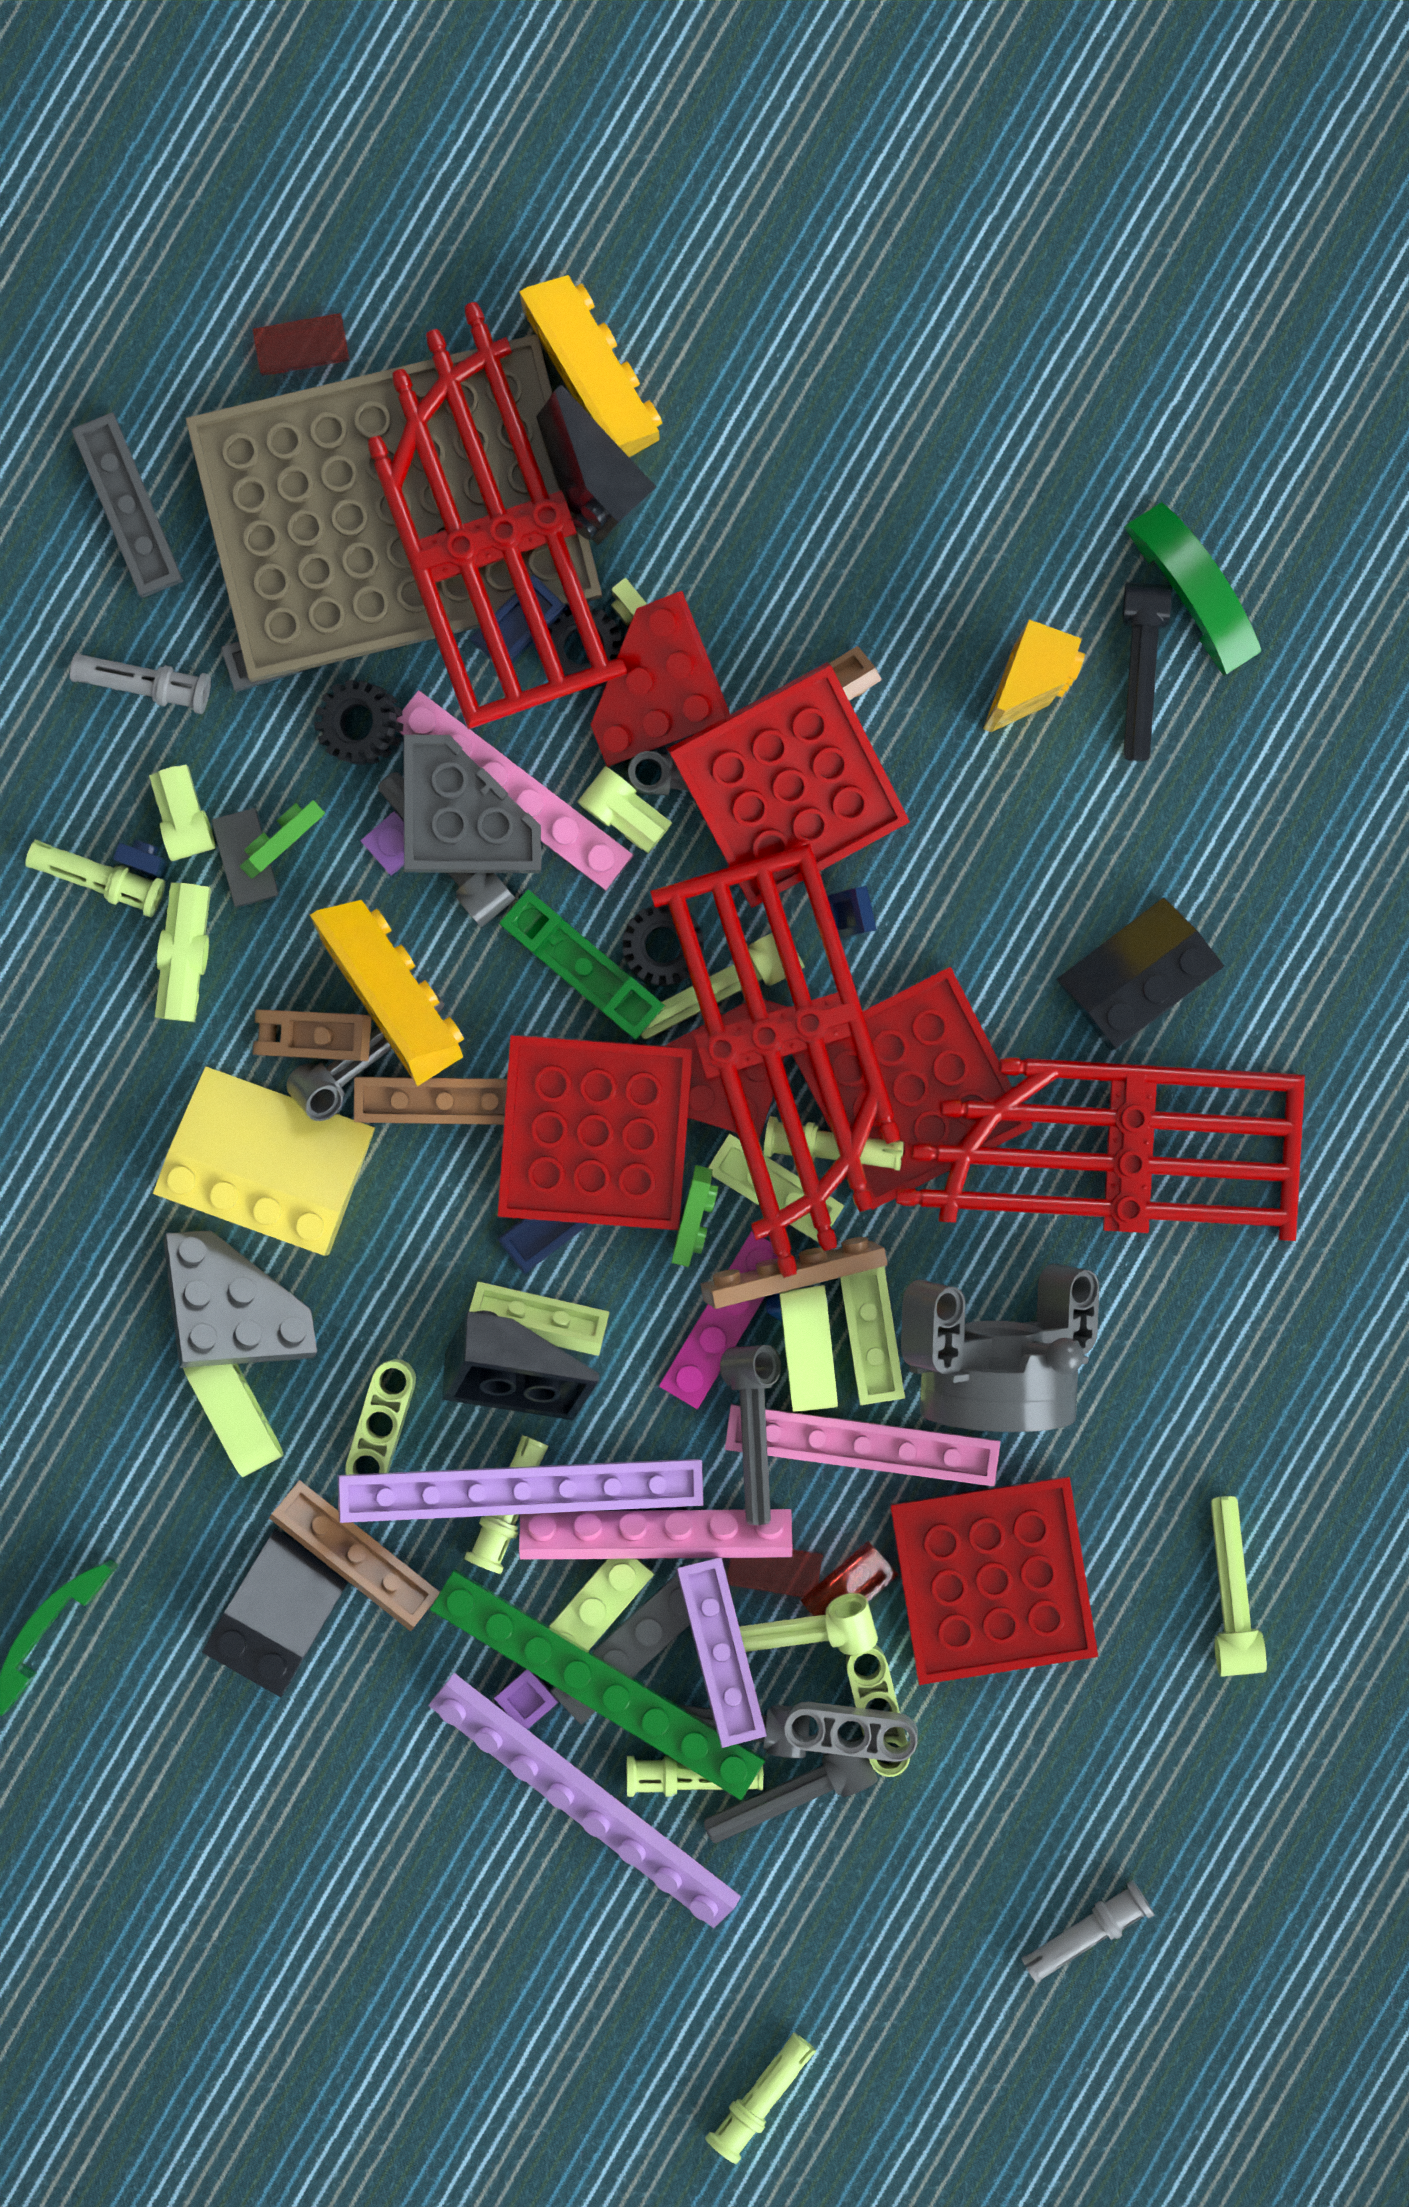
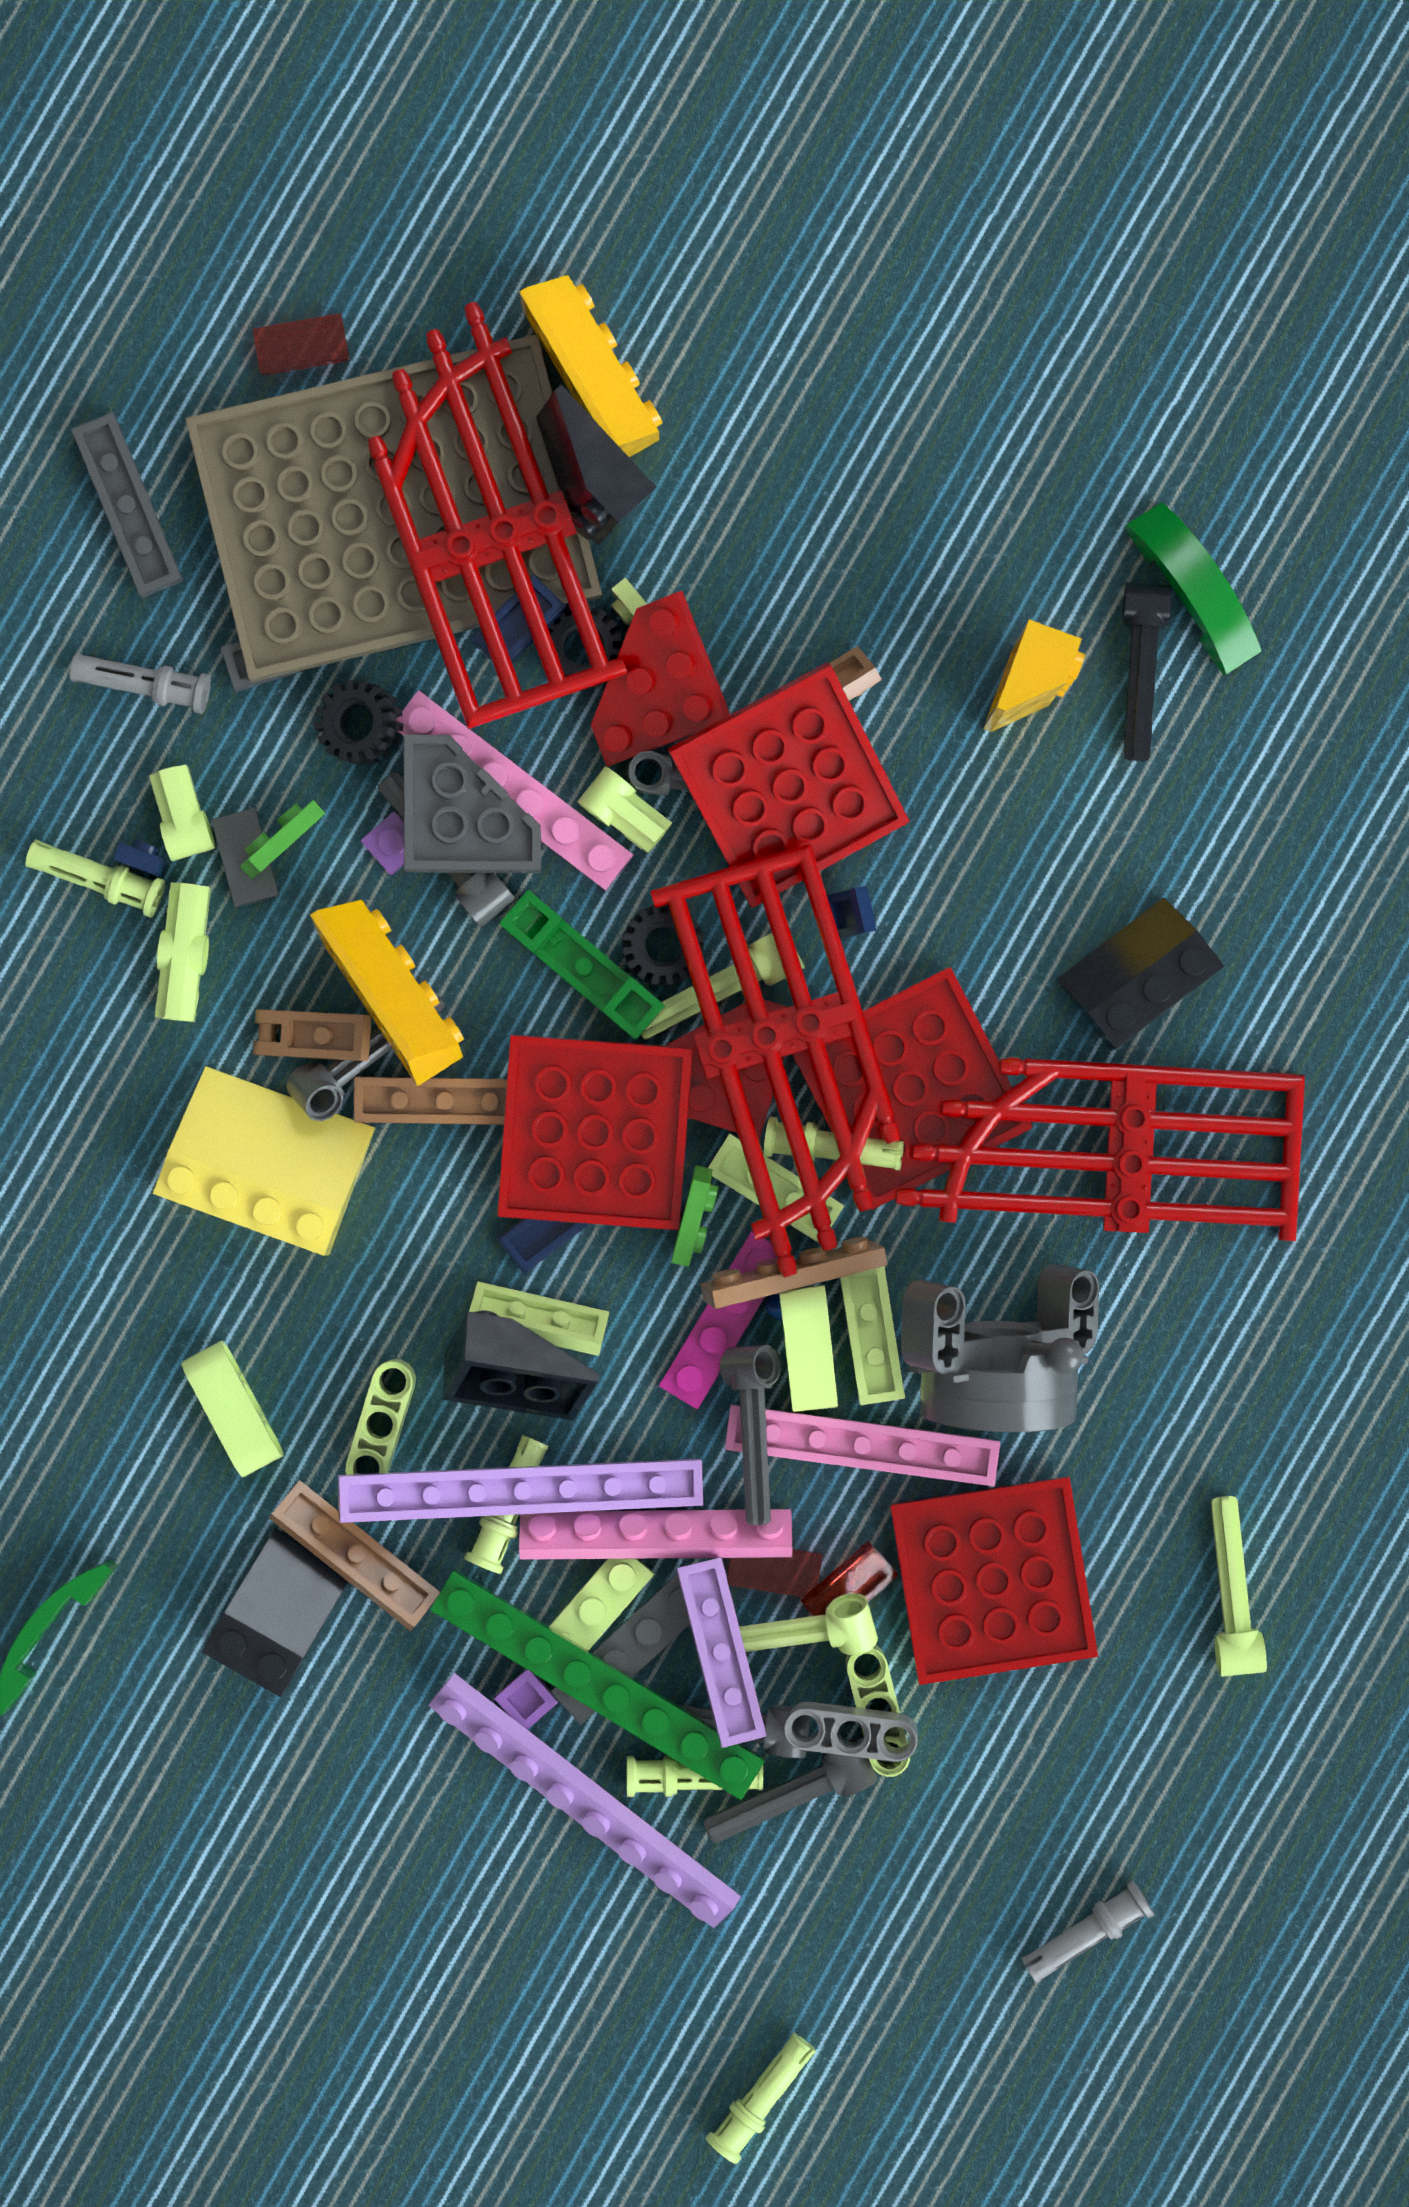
plate [163,1231,317,1368] -> none

